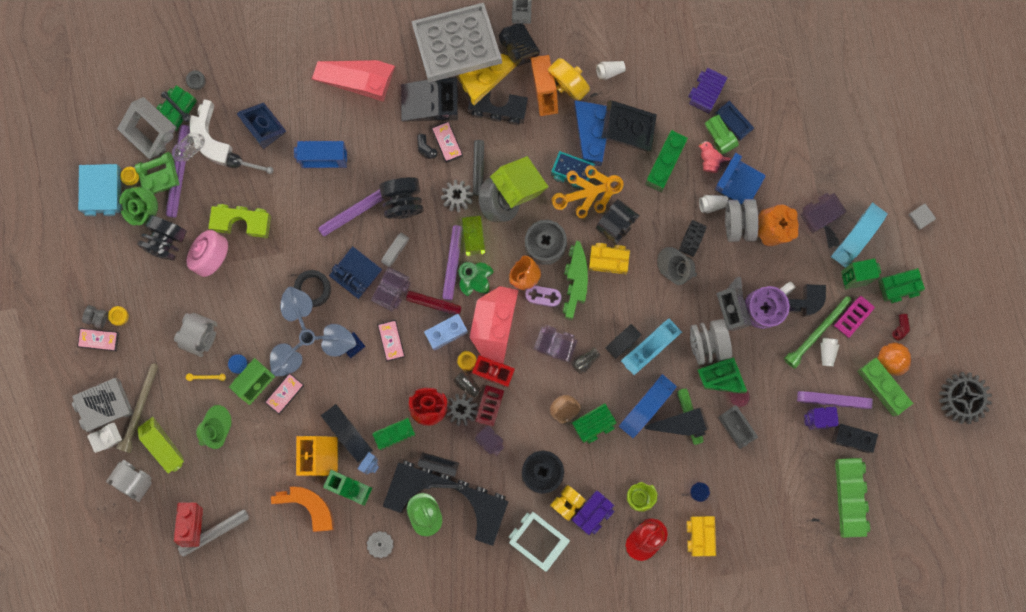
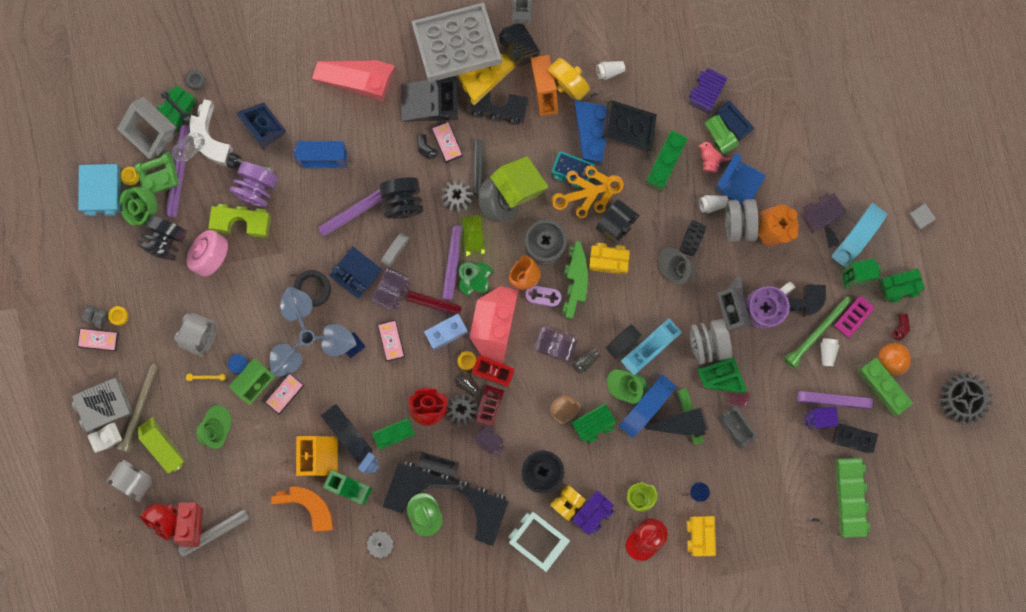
none -> red cylinder [139,503,177,541]
none -> medium lavender wheel [229,161,279,208]
none -> bright green piece [607,369,650,404]

